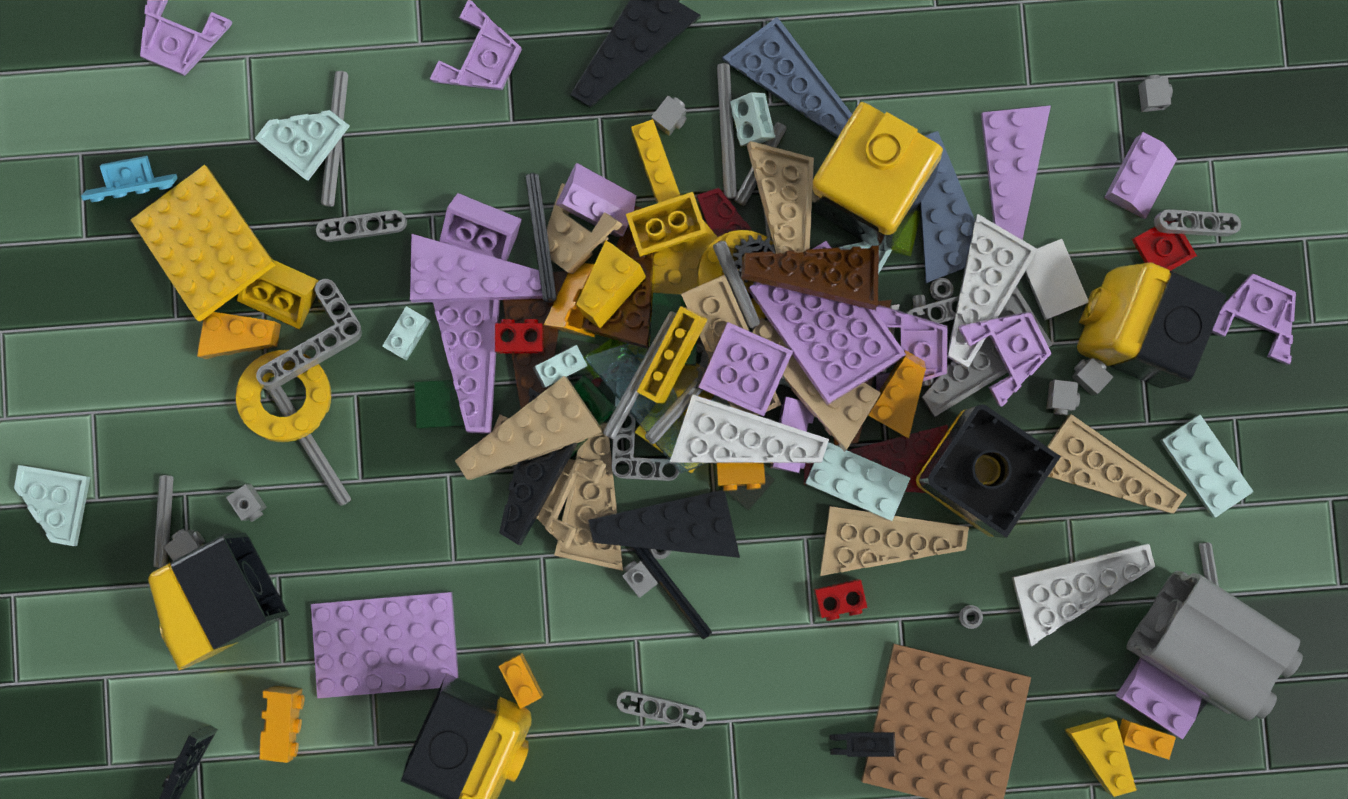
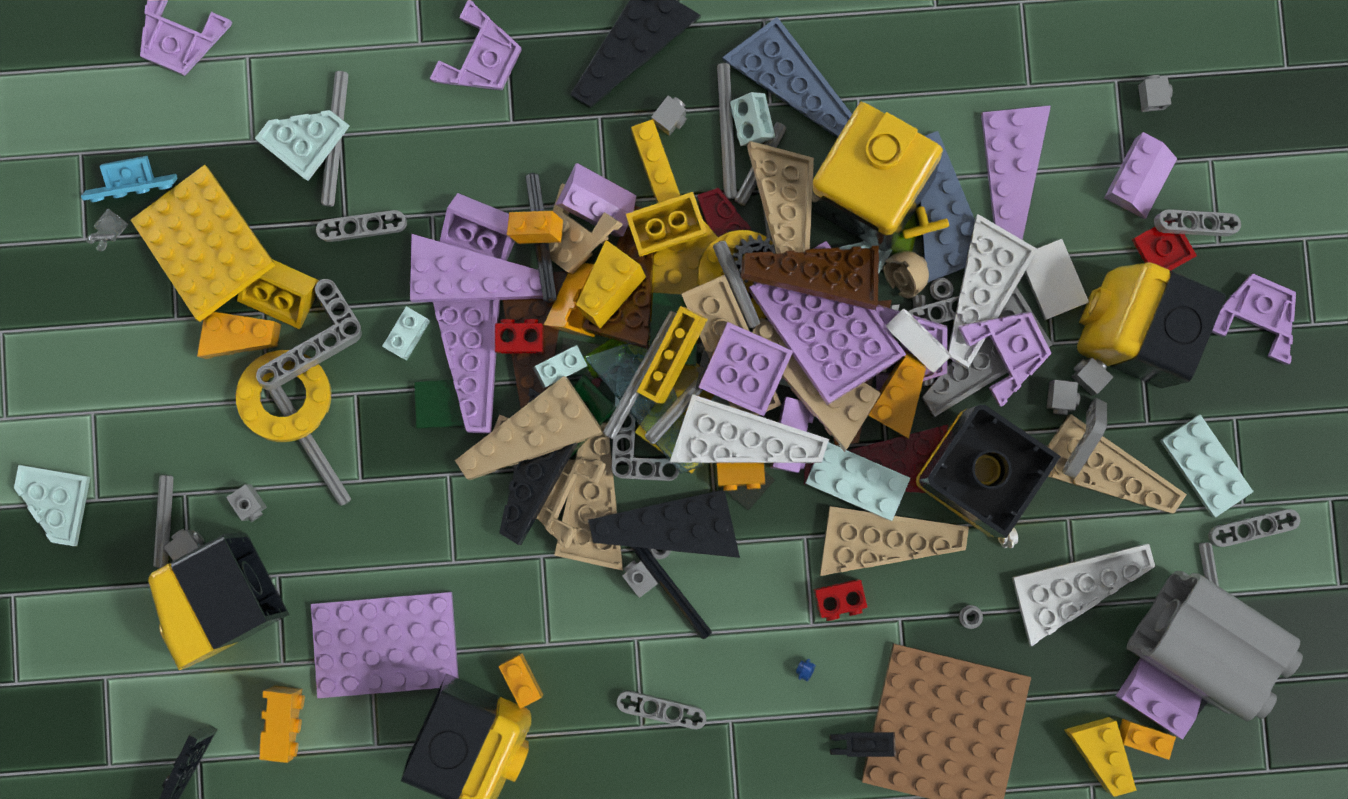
none -> clear plate [86,209,128,252]
none -> light orange brick [507,211,563,244]
none -> blue plate [796,659,816,682]
none -> tan cylinder [883,251,929,298]
none -> white beam [886,309,951,373]
none -> yellow piece [902,206,949,239]
none -> white plate [998,528,1018,548]
none -> light grey beam [1063,398,1107,479]
none -> light grey beam [1208,509,1300,547]

